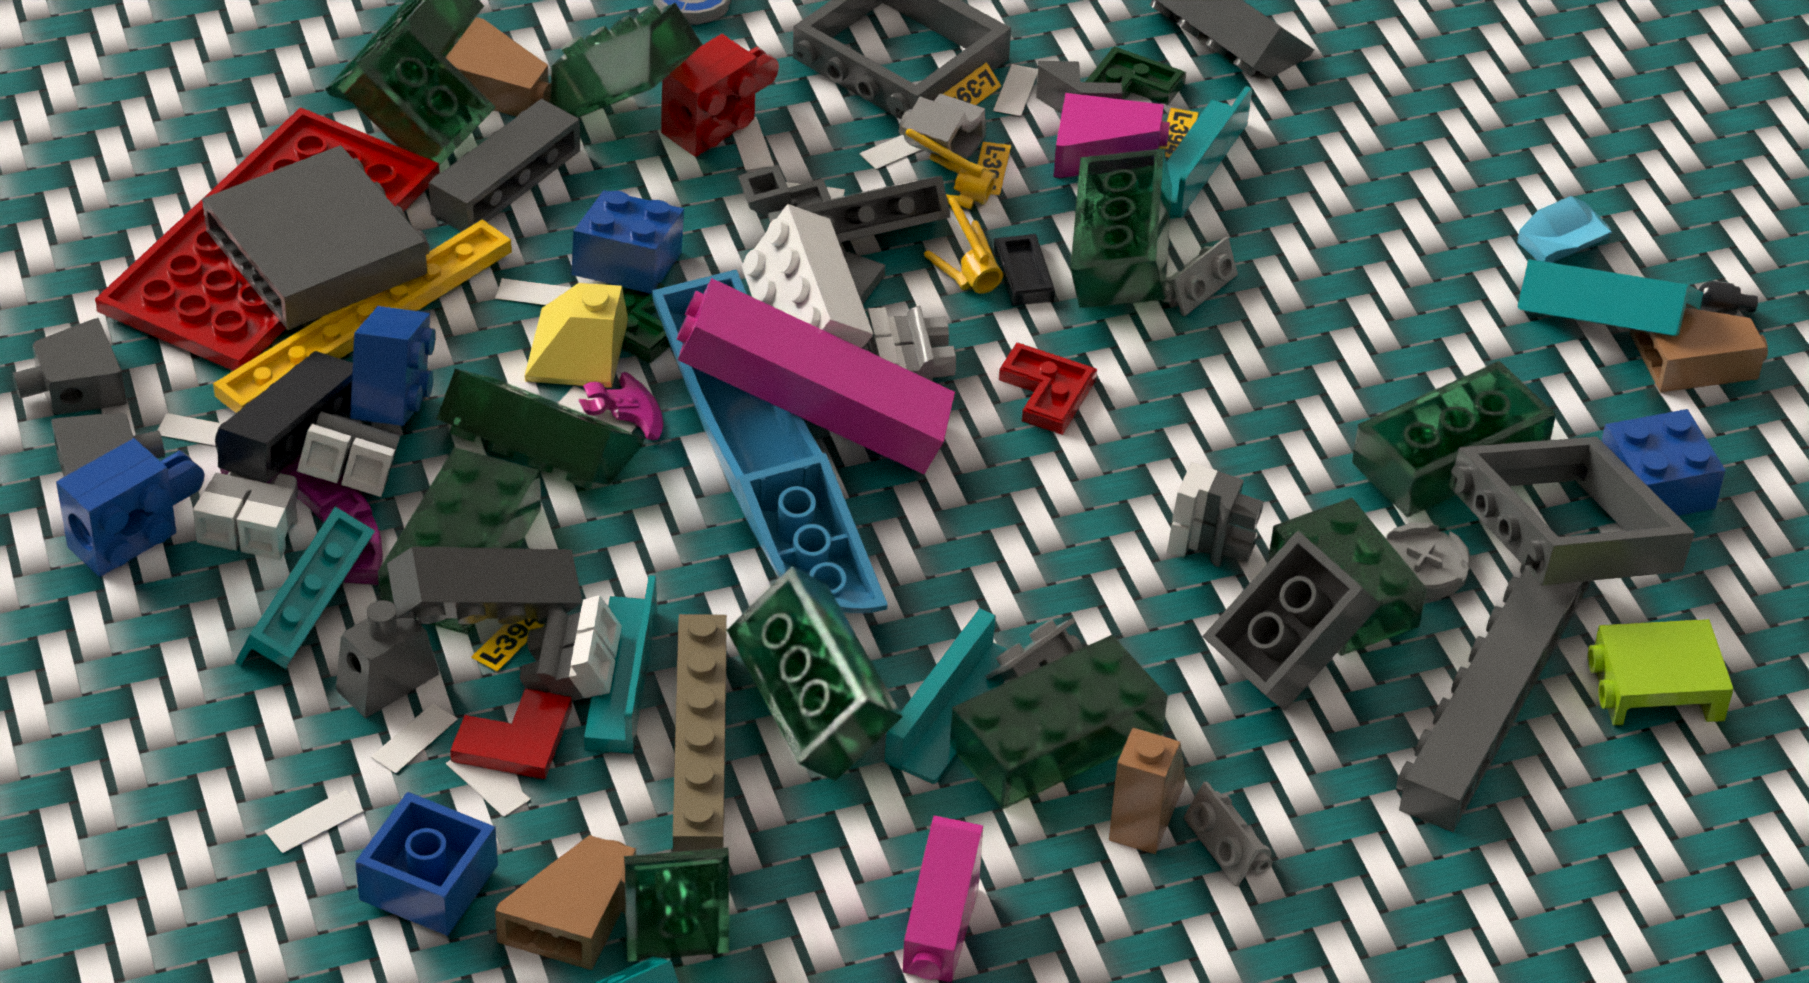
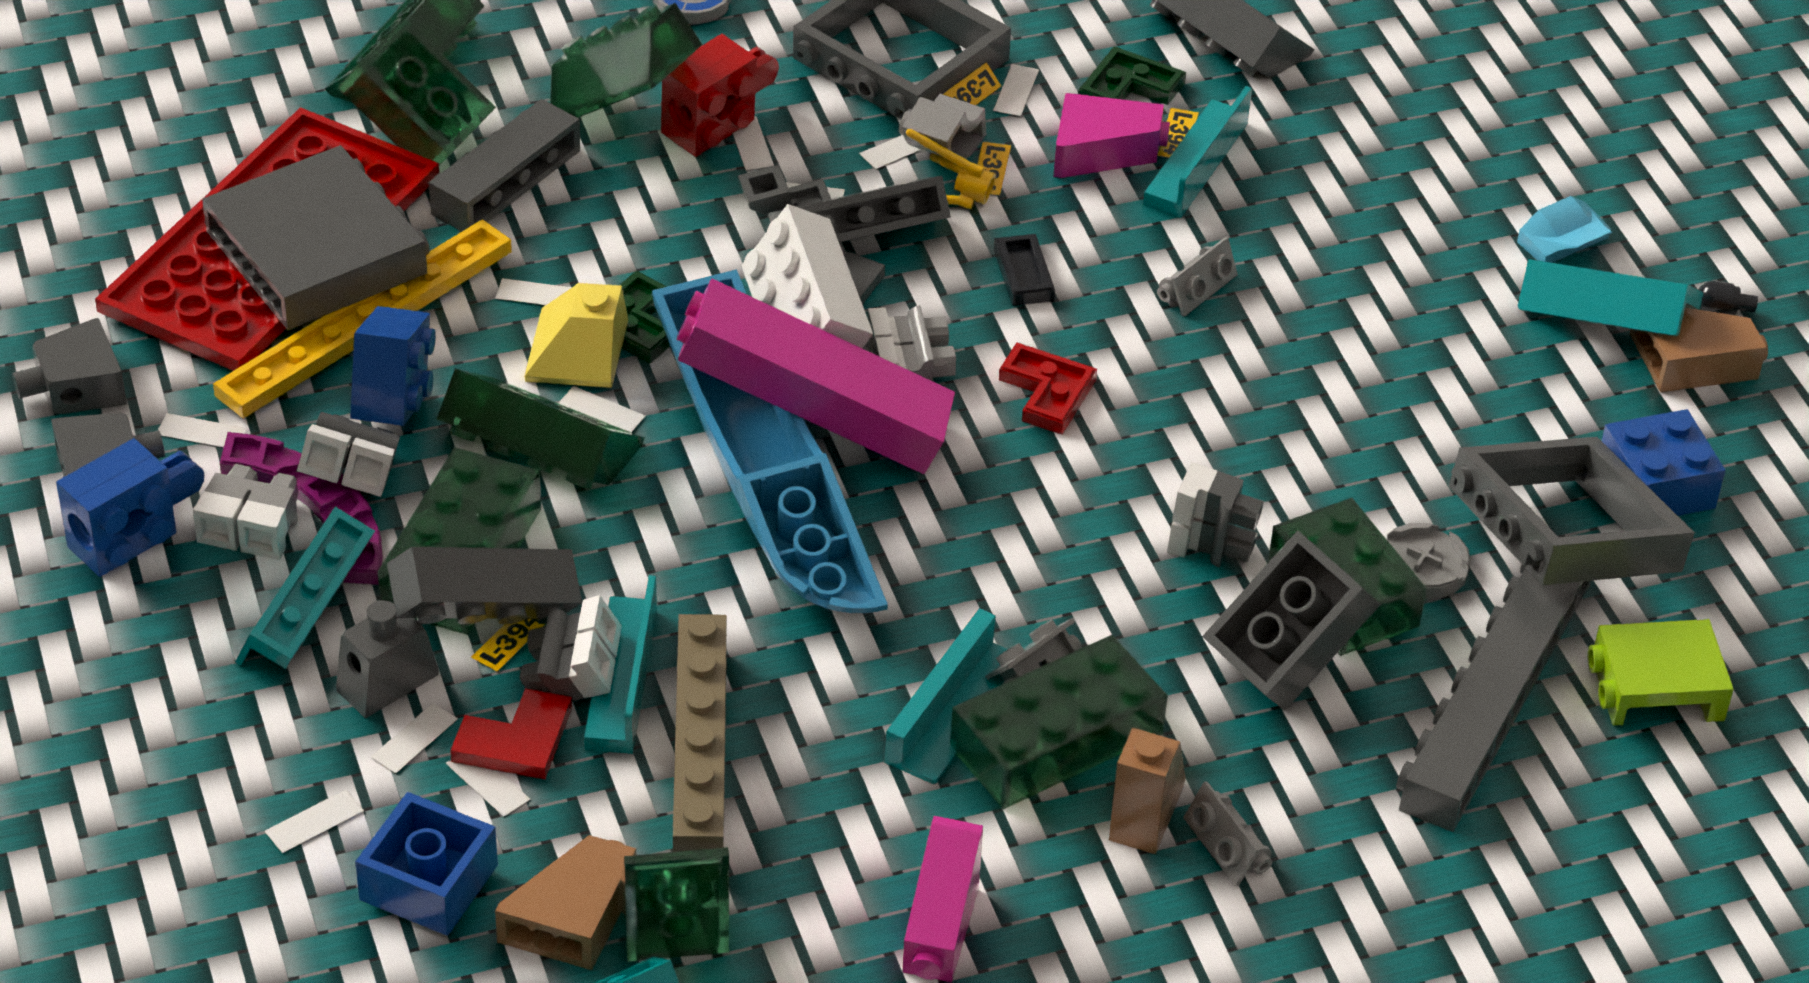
black brick [215,351,353,483] -> none
medium nougat slope [441,17,553,117] -> none
blue brick [571,190,684,294] -> none
dark pink piece [579,372,663,440] -> none
clear green brick [727,566,903,781] -> none
yellow plant [924,197,1003,294] -> none
dark grey slope [1036,61,1122,114] -> none
clear green brick [1070,149,1172,308] -> none
clear green brick [1352,361,1556,518] -> none

